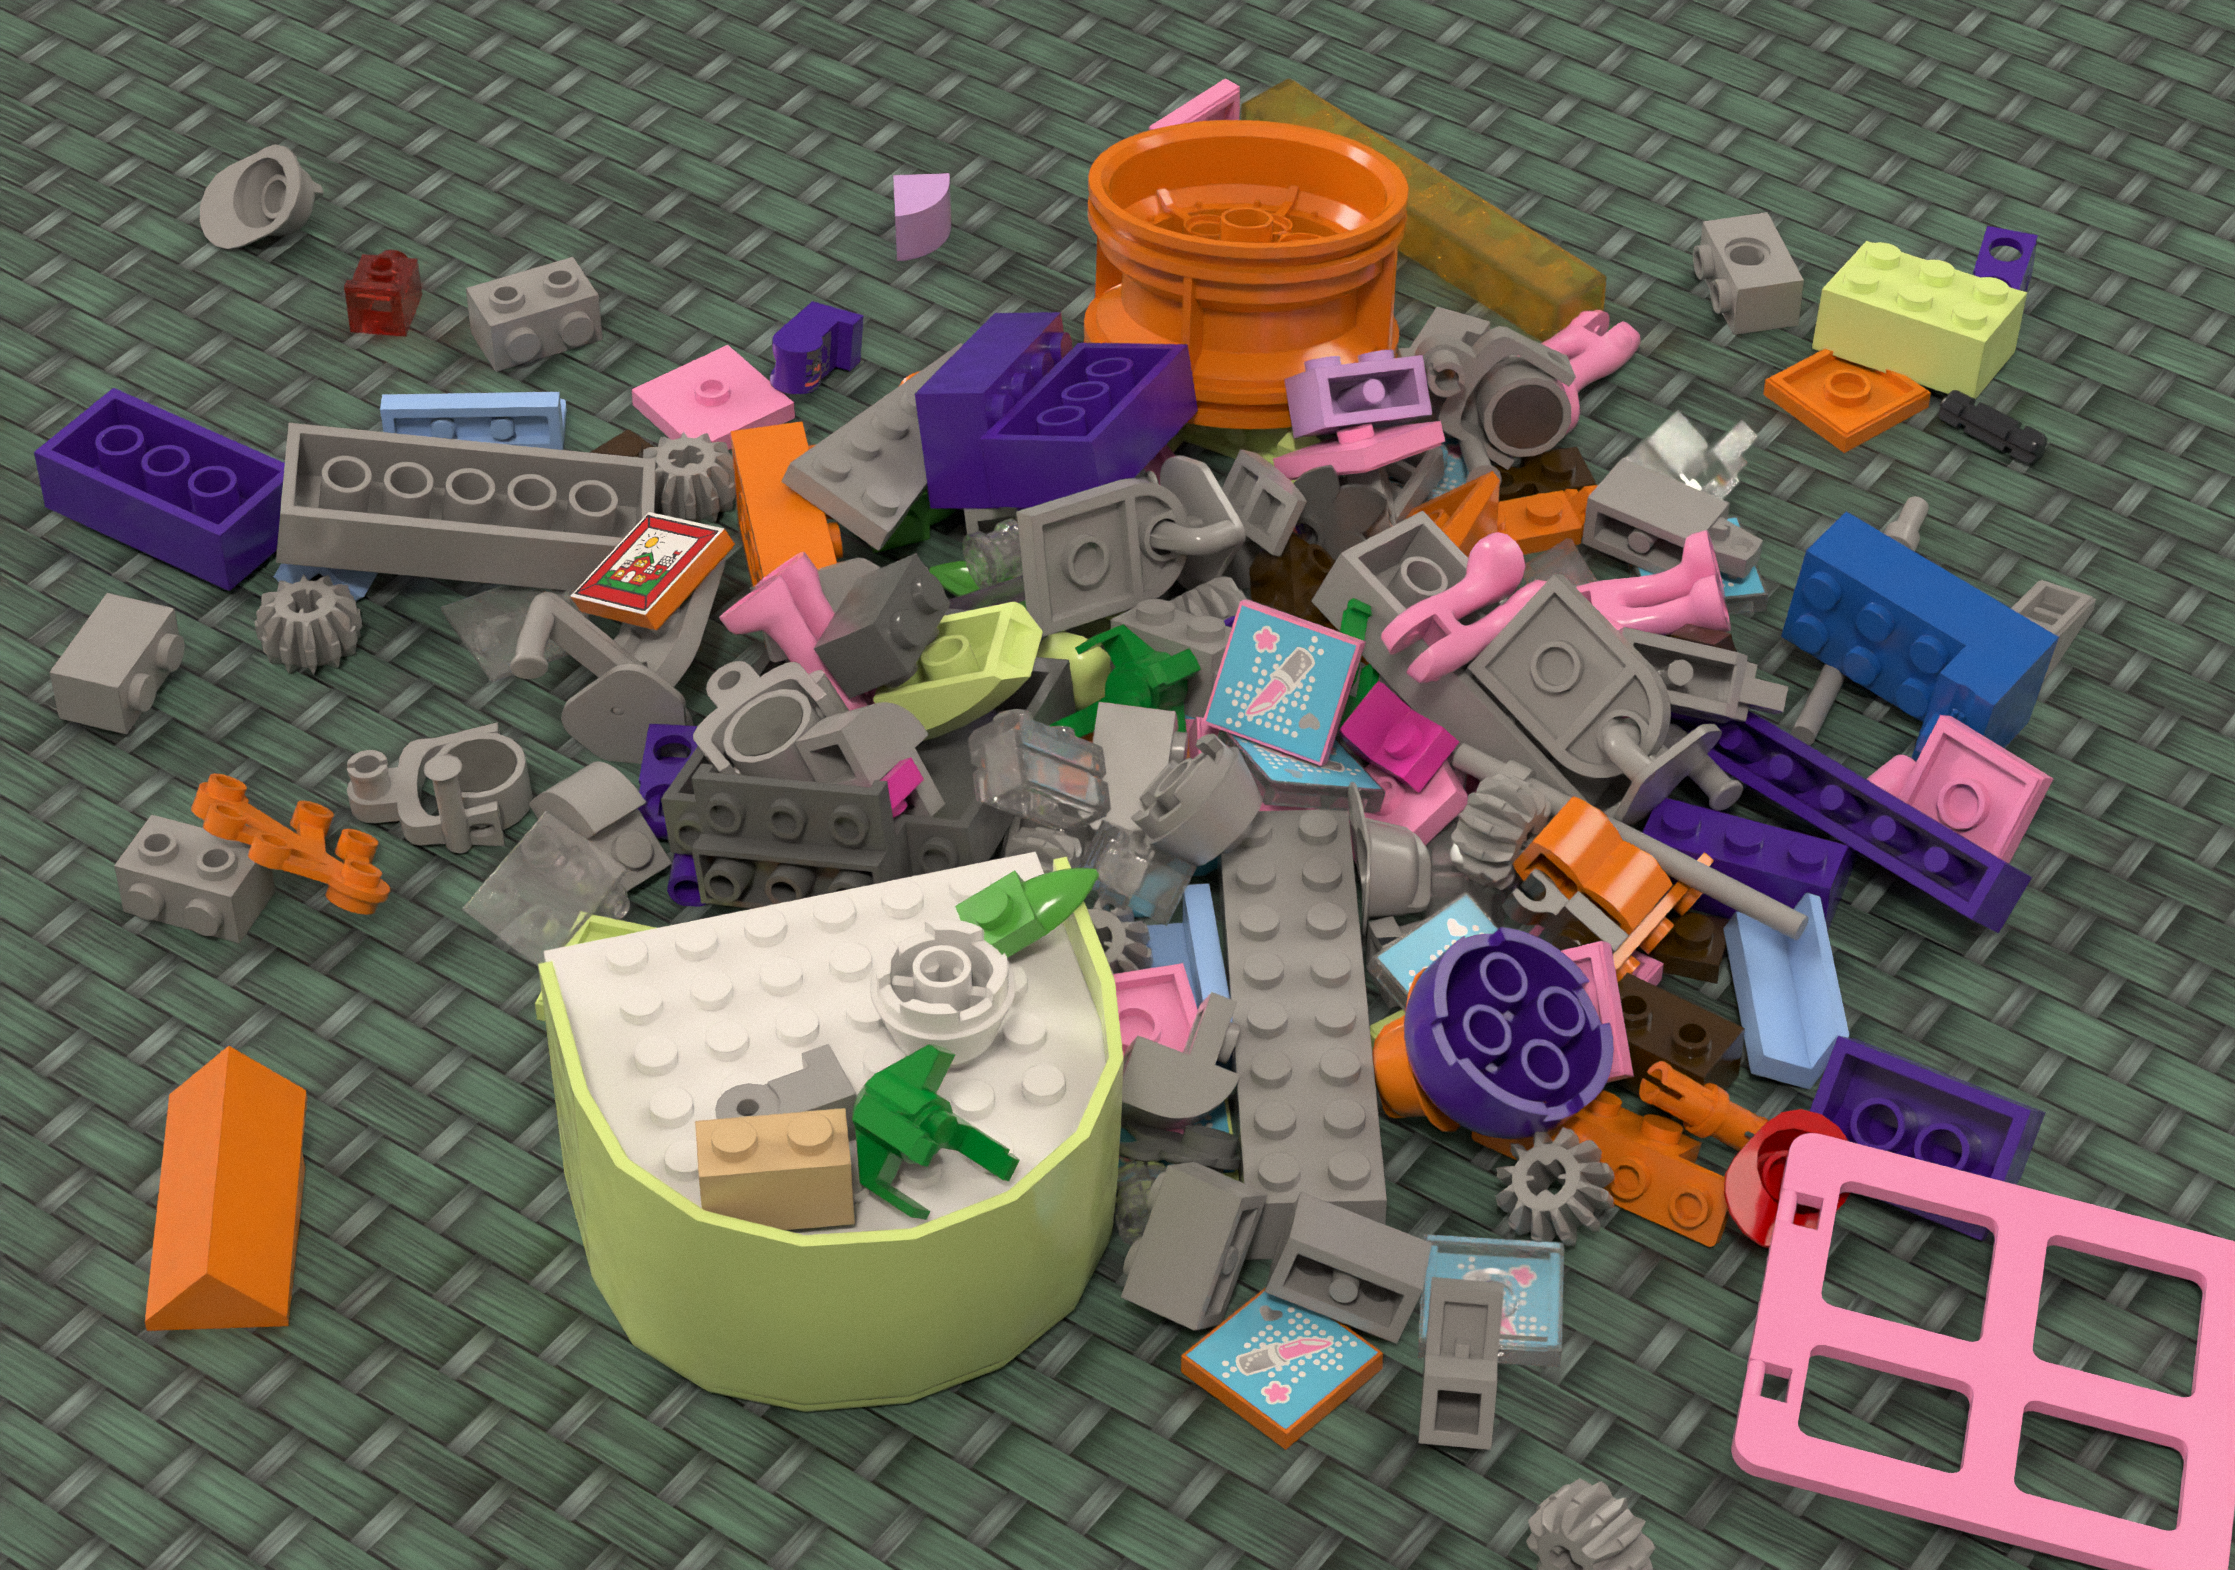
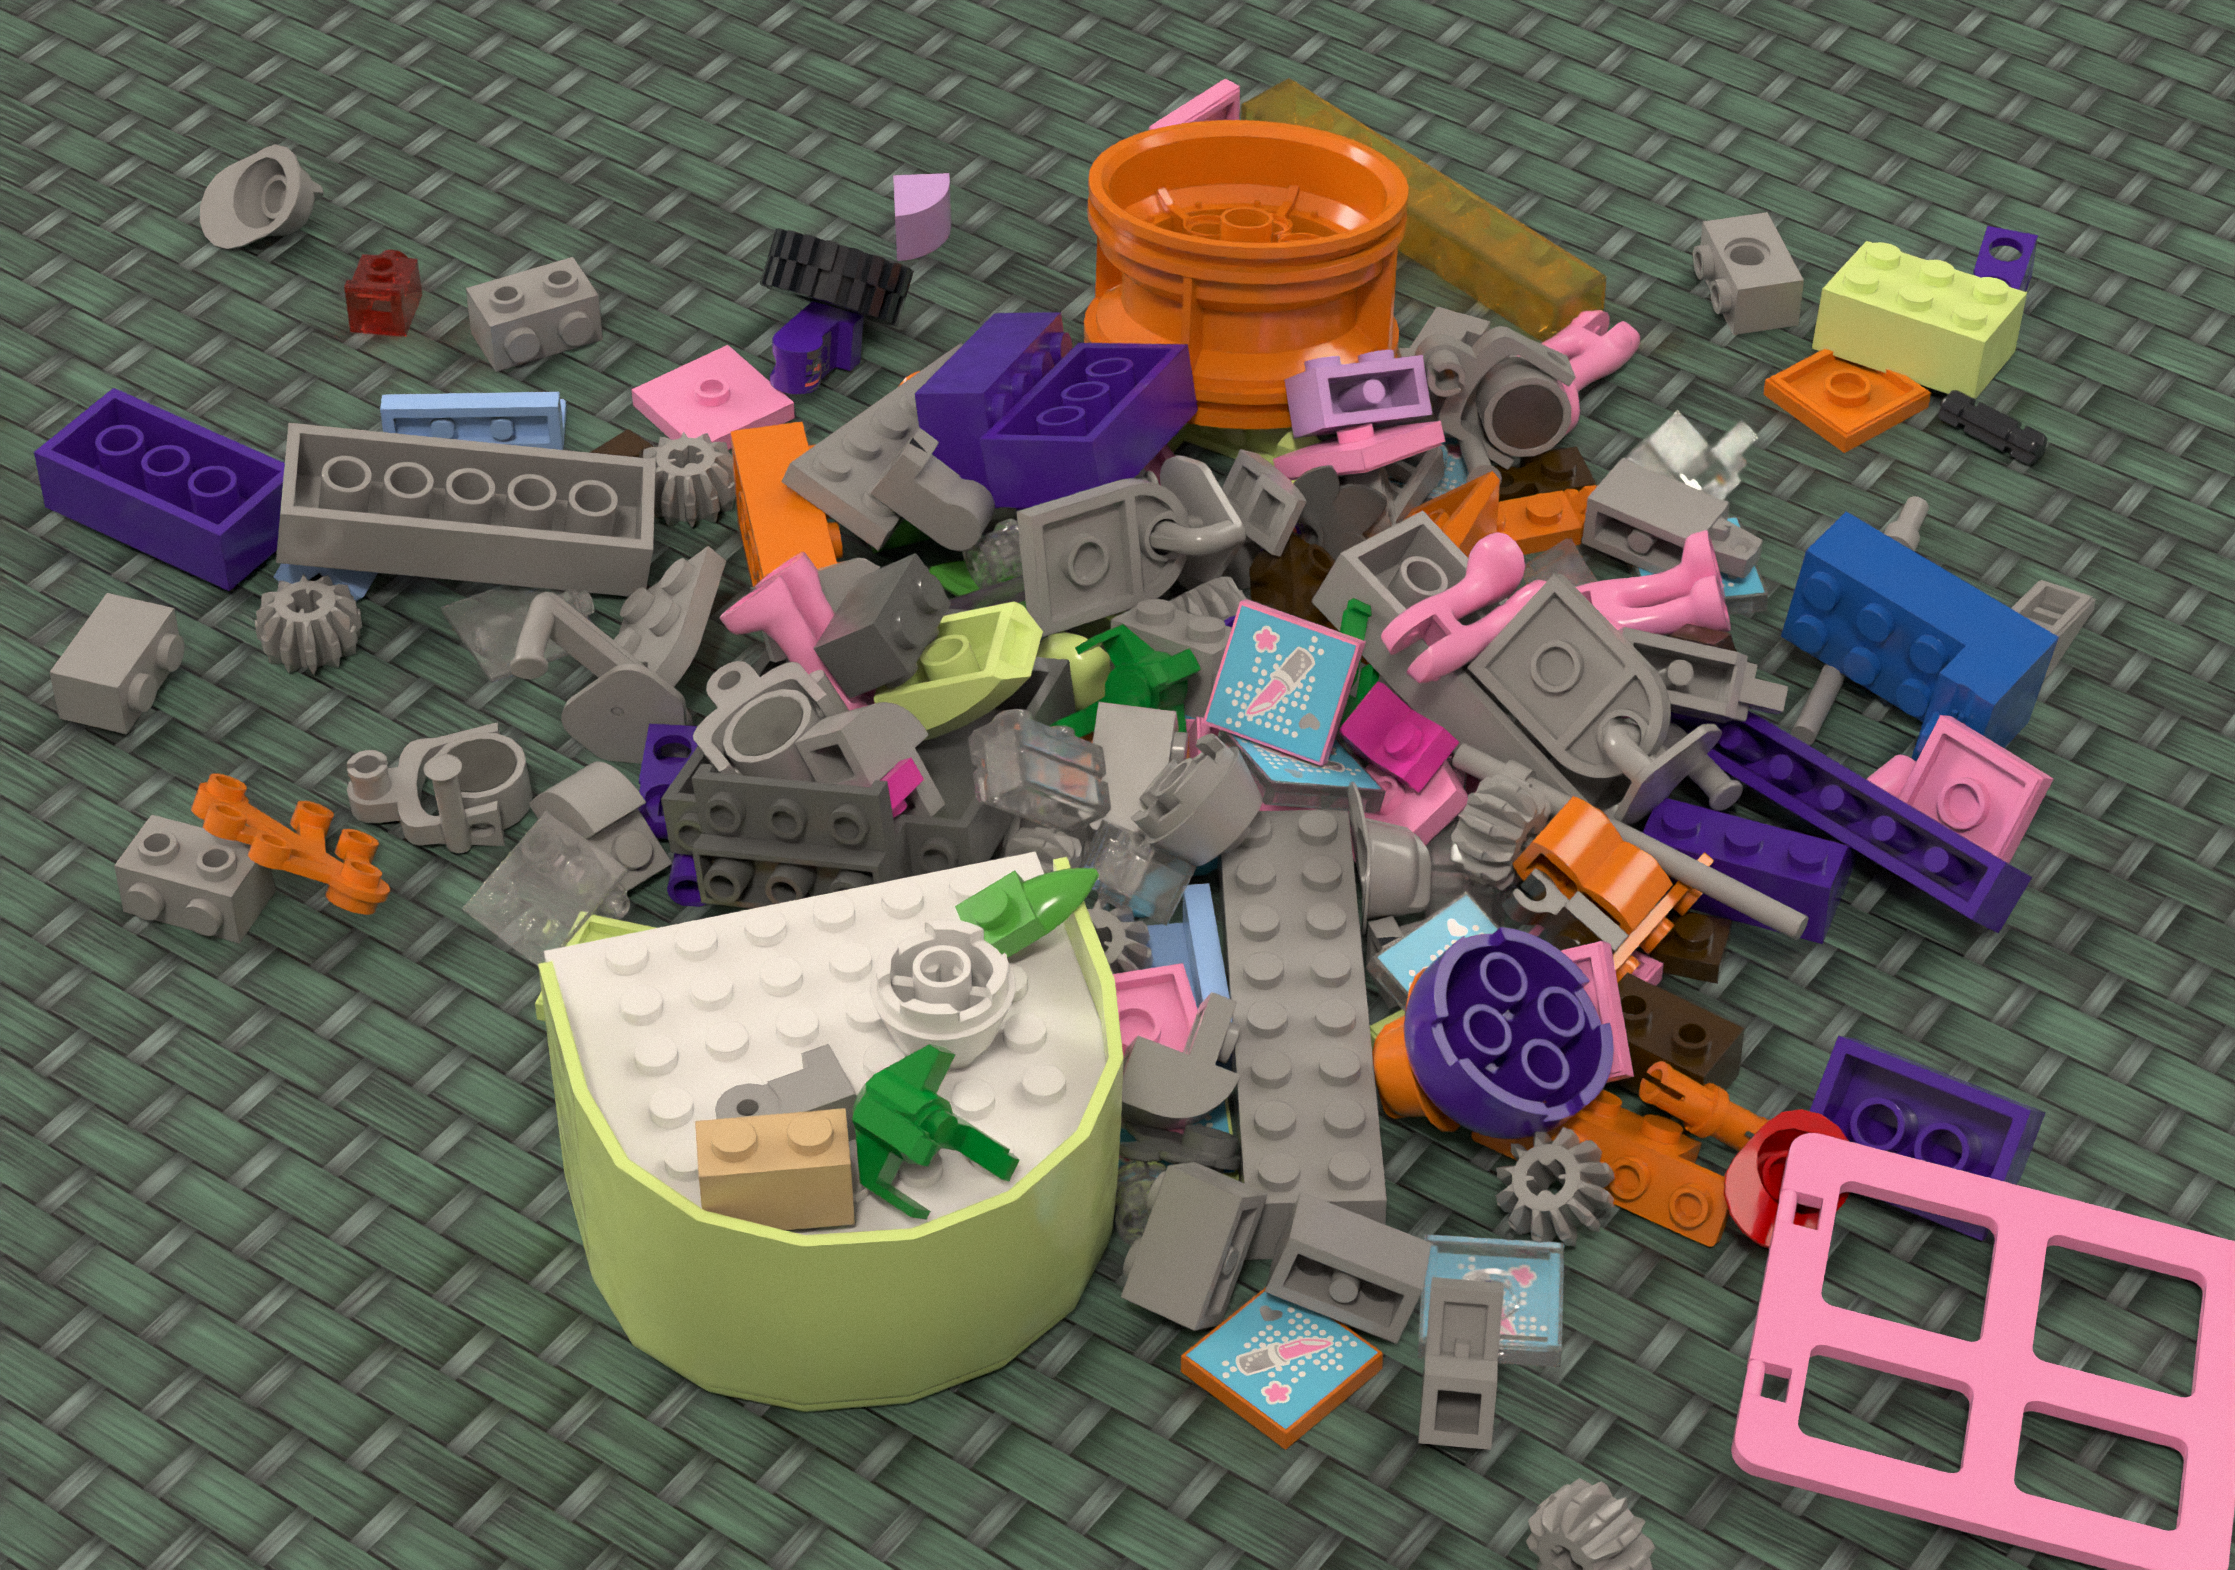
orange slope [145,1046,308,1331] -> none
tile [570,512,735,630] -> none
light blue panel [1723,893,1849,1090] -> none
none -> black bush [760,228,914,327]
none -> light grey leg [870,427,995,551]

